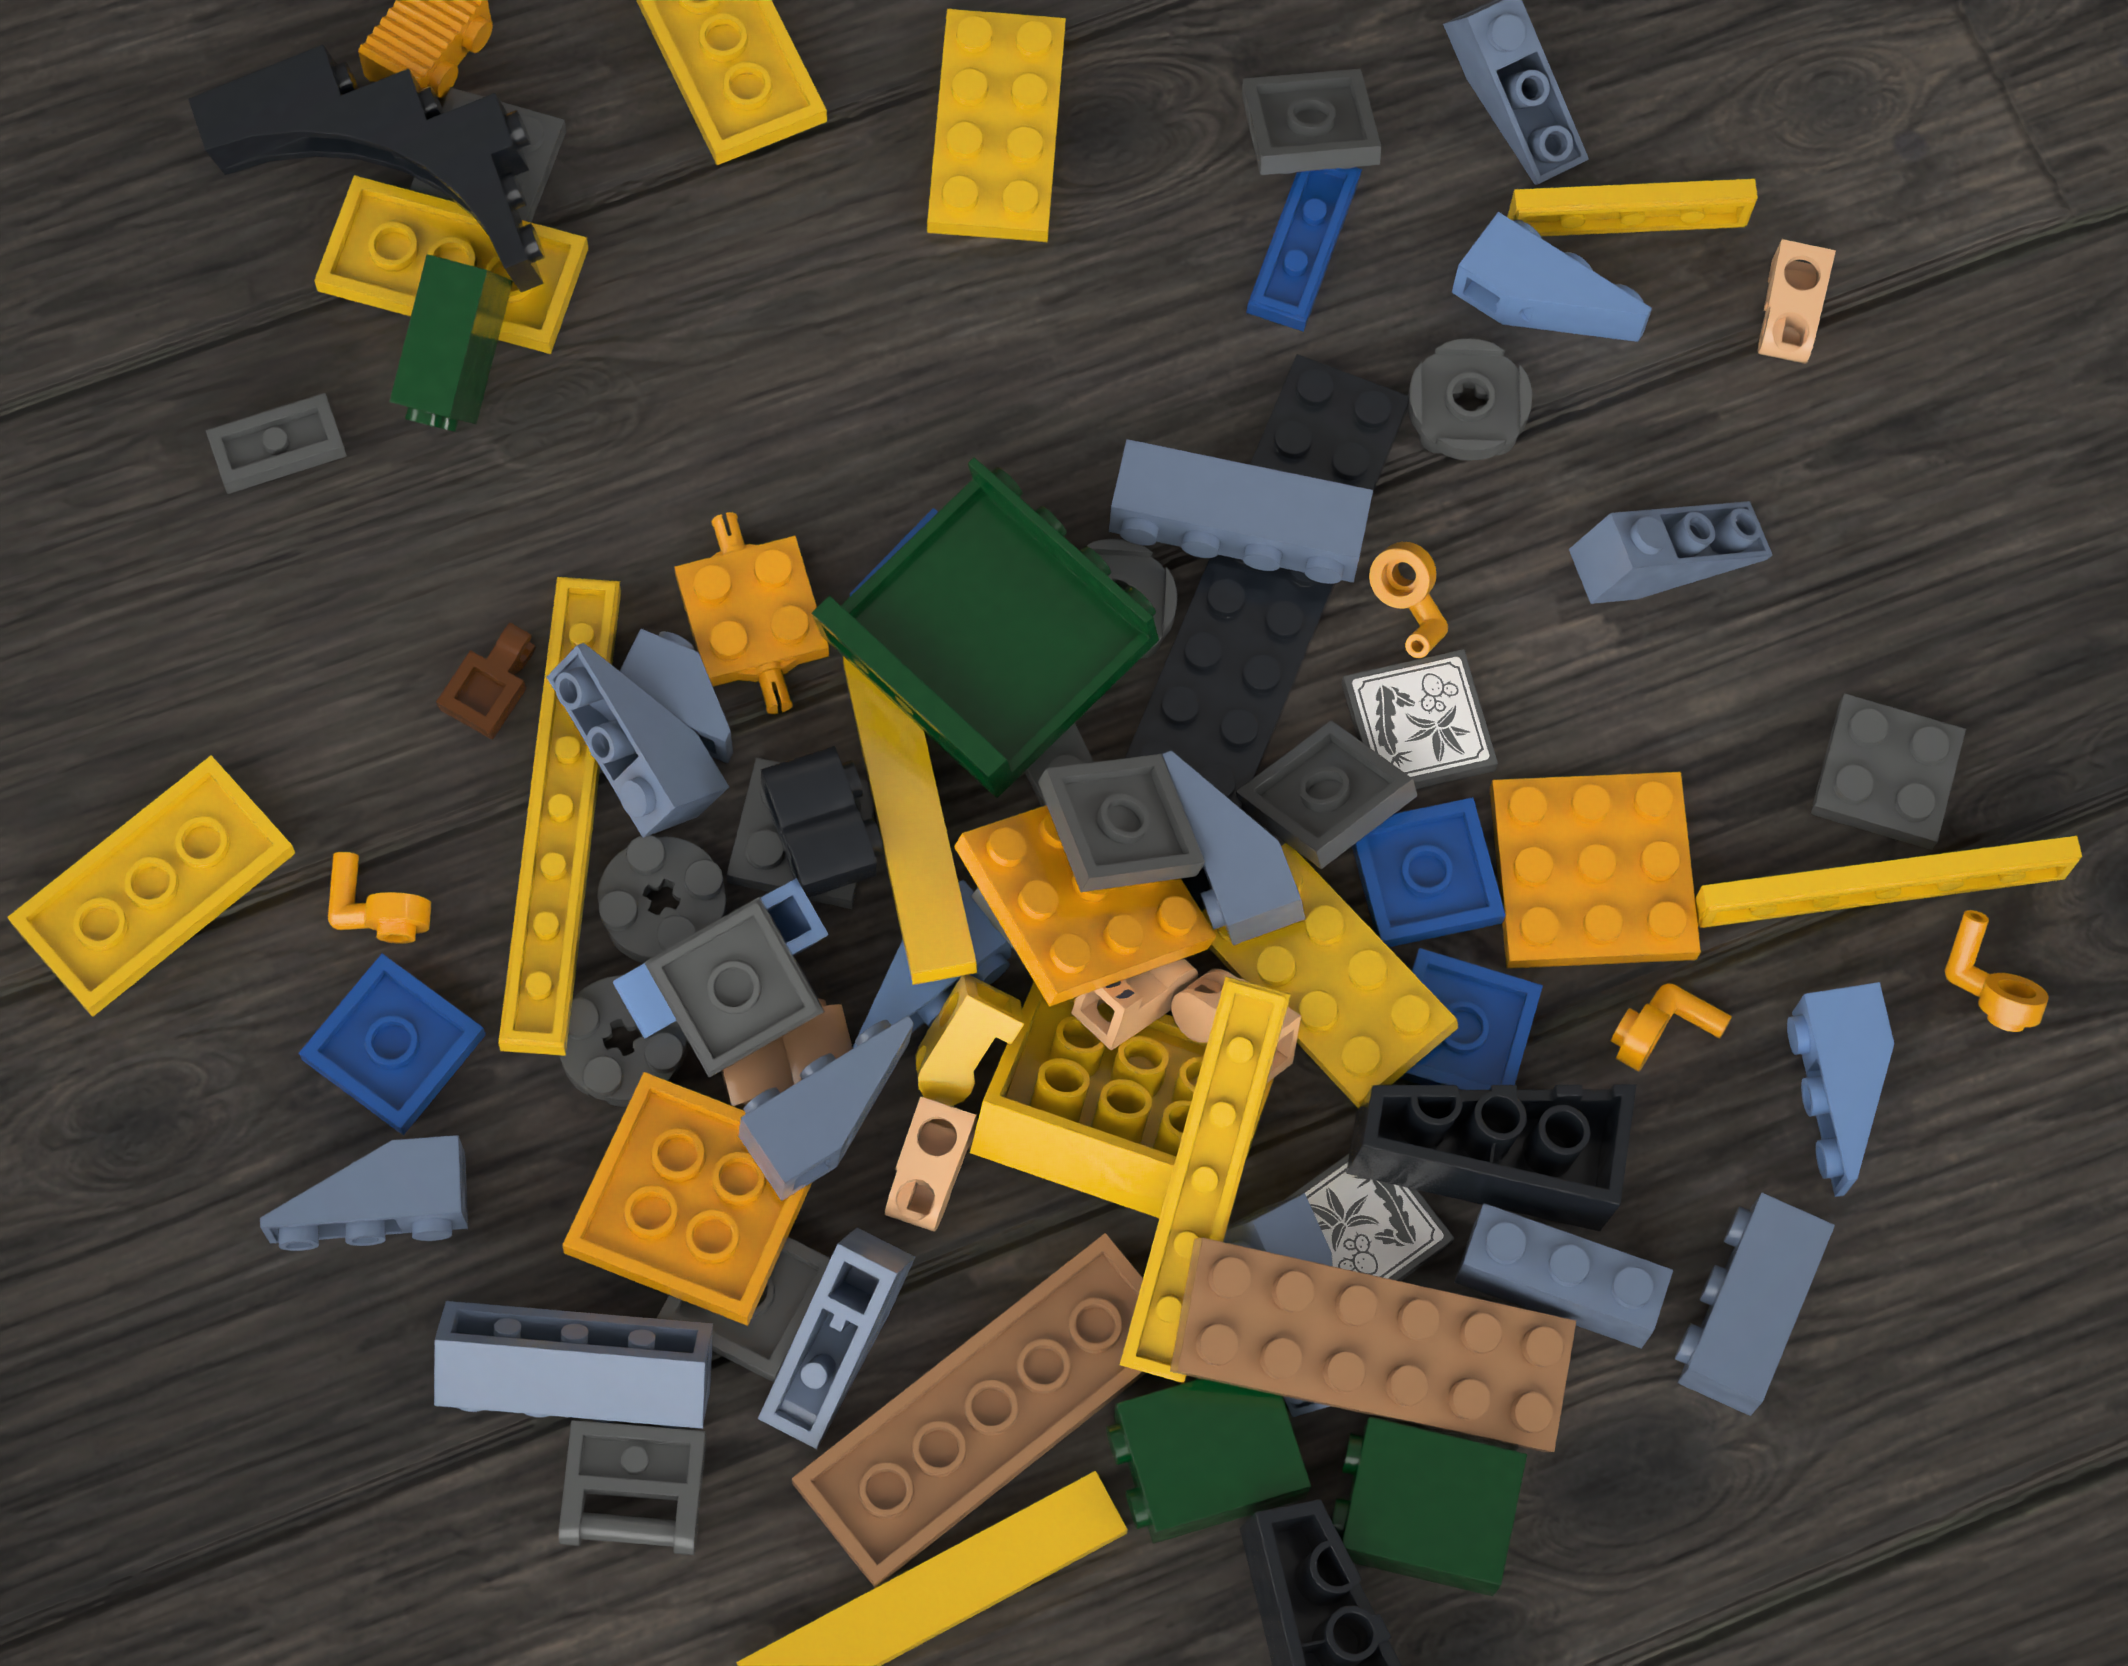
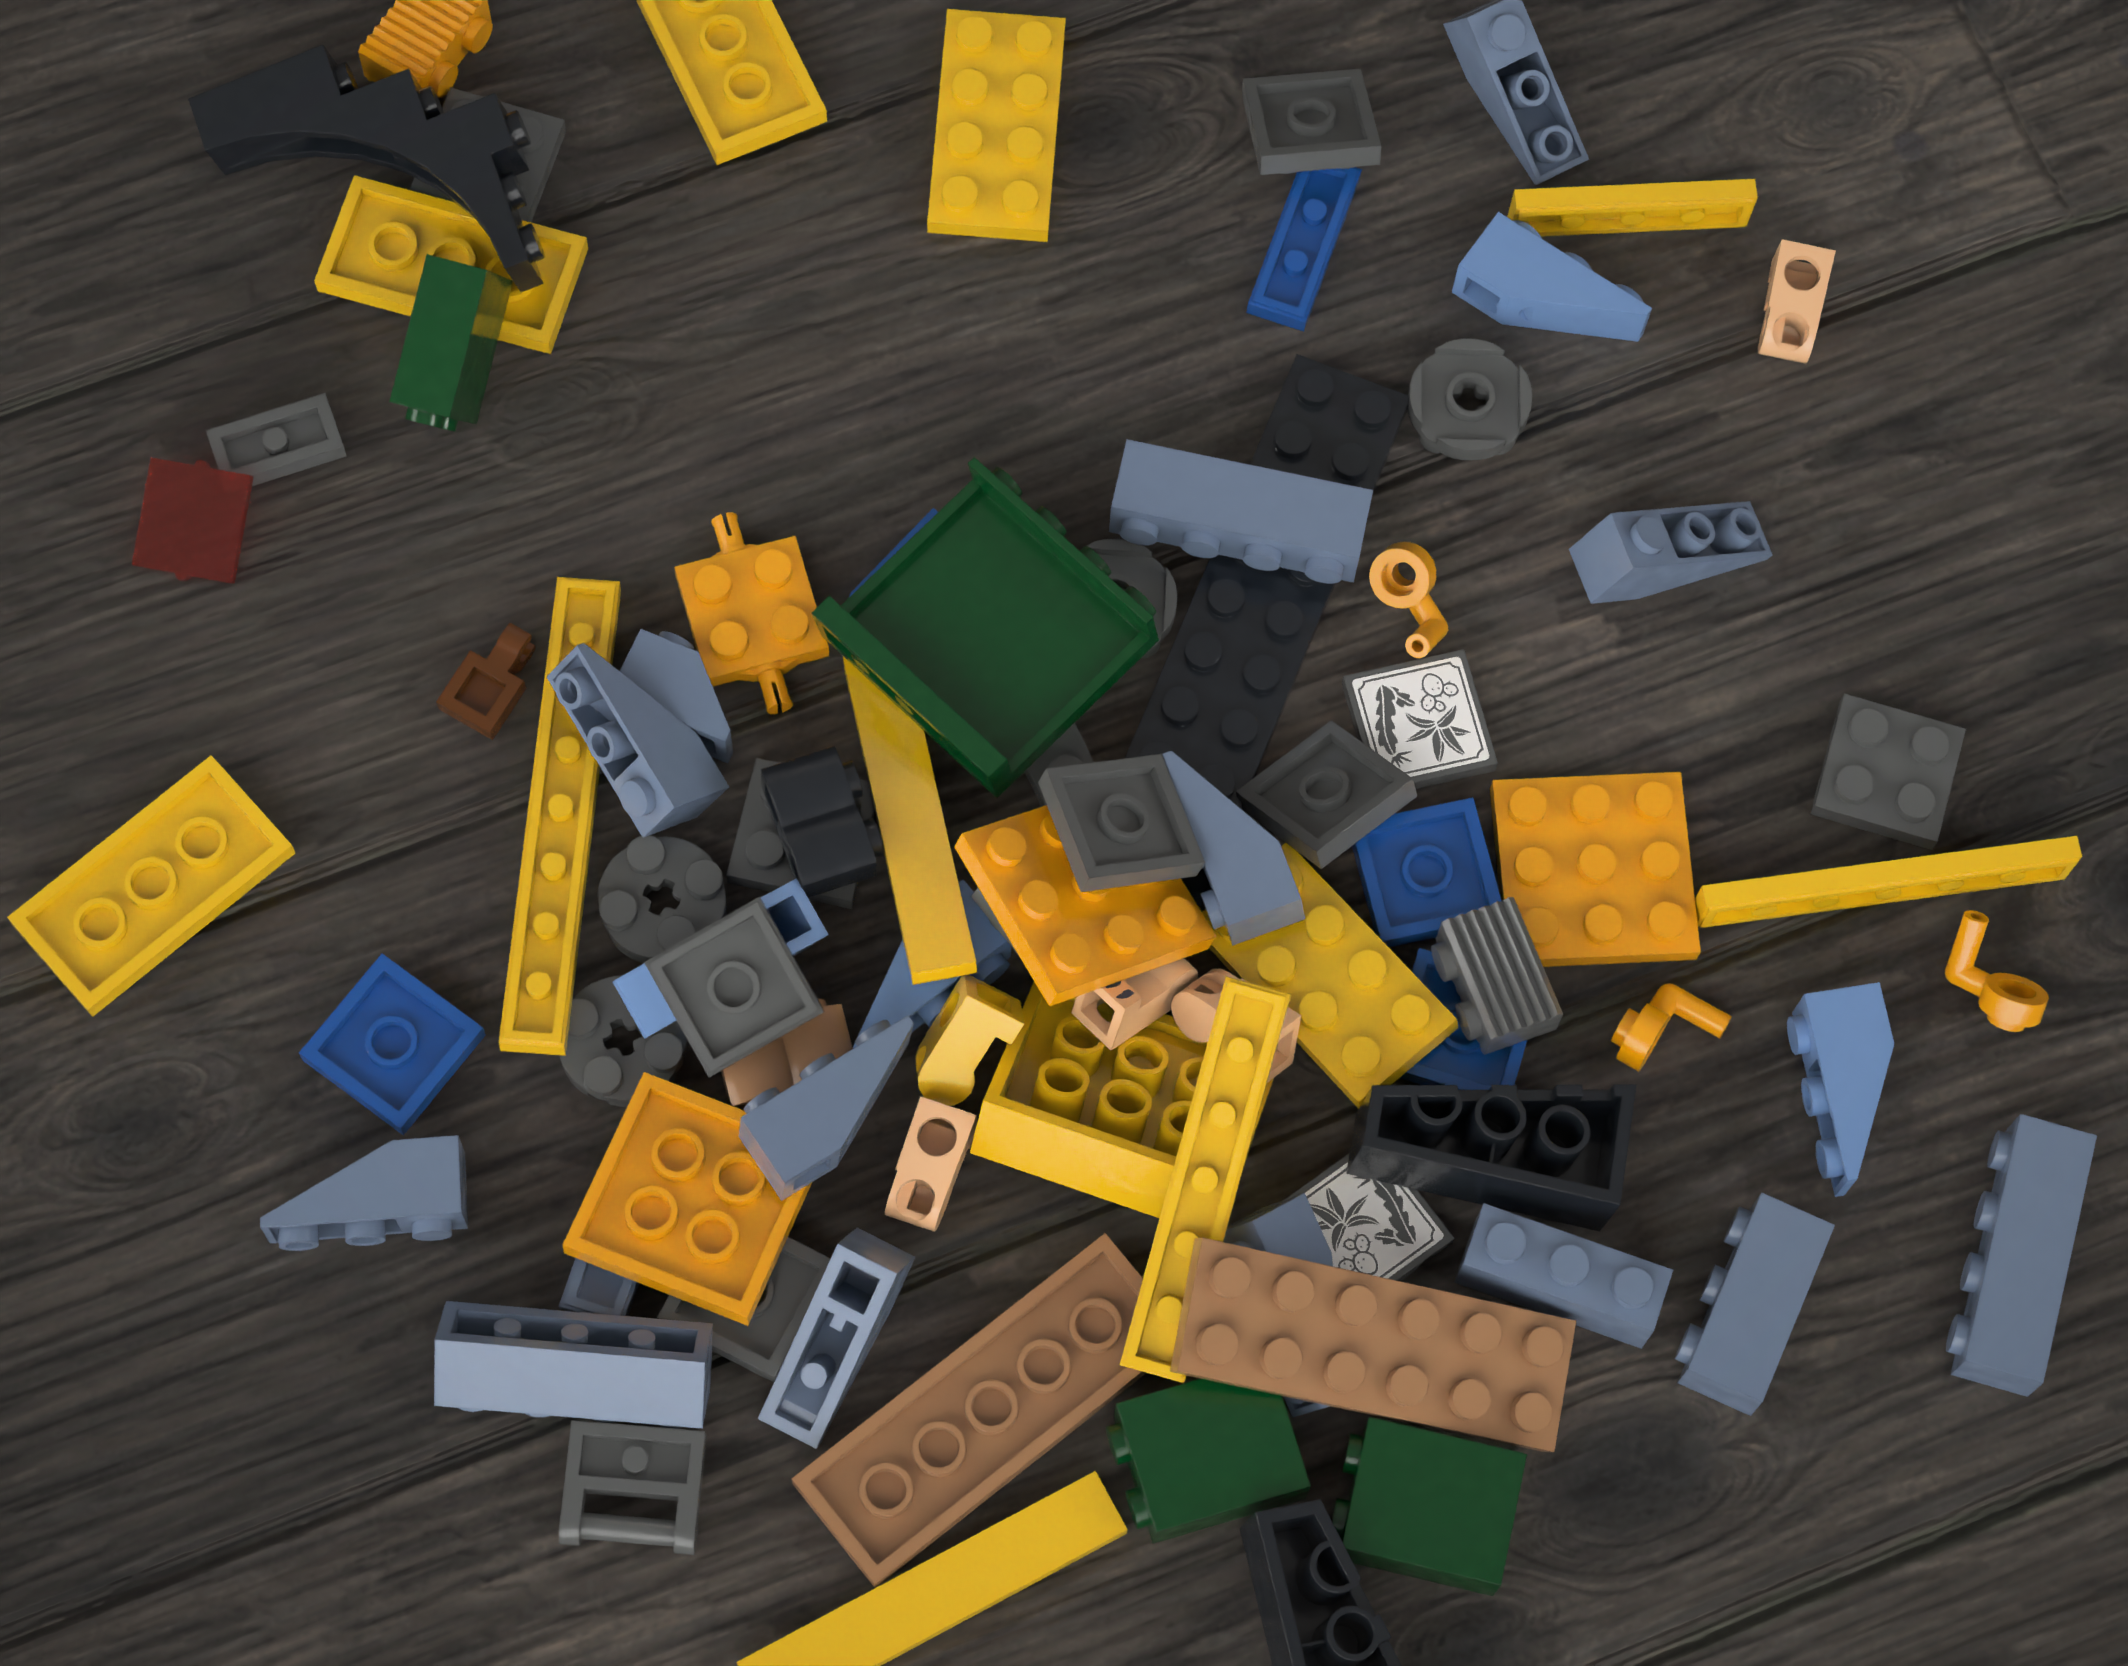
light orange plate [328,852,431,943] -> none
none -> clear red piece [132,457,254,584]
none -> sand blue tile [559,1258,639,1316]
none -> dark grey brick [1431,897,1563,1055]
none -> sand blue brick [1946,1114,2097,1397]

